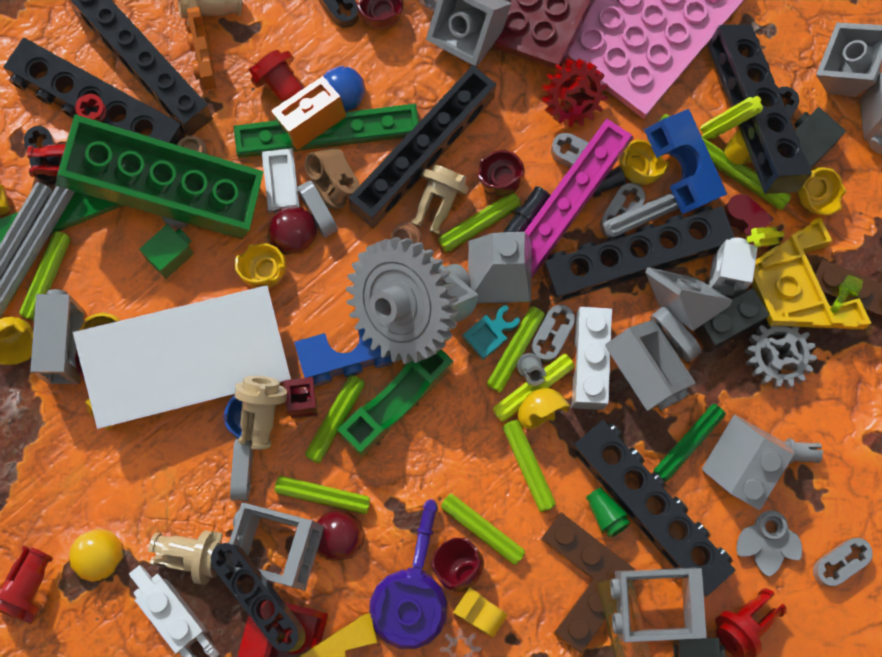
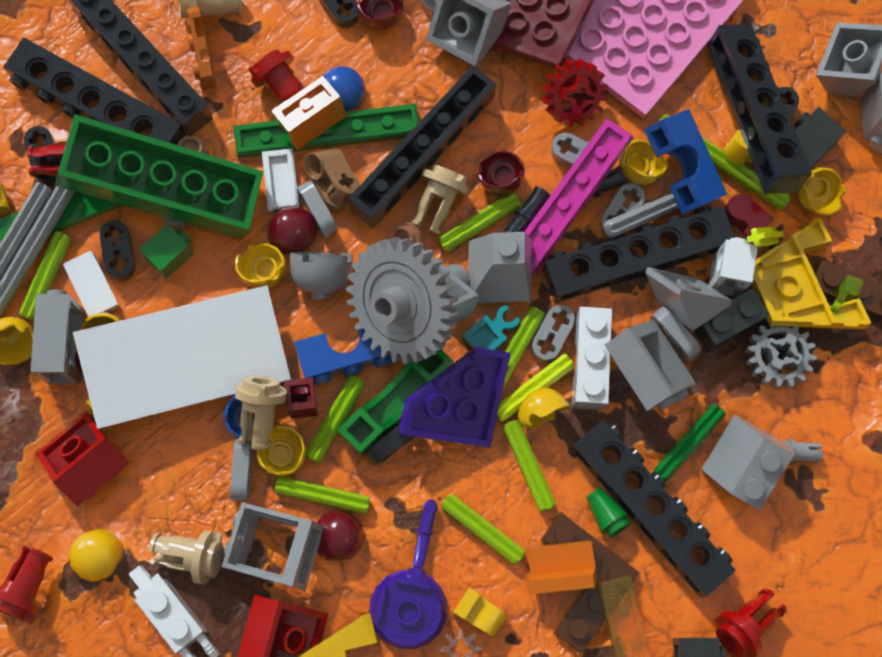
red bush [75,94,107,122] -> none
black beam [211,543,305,652] -> none
dark red hair [431,537,484,592] -> none
light grey pin [517,353,546,386] -> none
light grey window [610,568,707,642] -> none
neon yellow axle [700,96,763,140] -> none
light grey plate [736,510,802,577] -> none
light grey beam [813,538,873,586] -> none
none -> red slope [36,411,129,507]
none -> white tile [63,250,120,317]
none -> black beam [100,220,136,281]
none -> yellow hair [256,425,307,477]
none -> light grey cylinder [290,251,353,299]
none -> black beam [365,426,415,467]
none -> dark purple plate [398,346,511,448]
none -> orange panel [527,541,598,595]

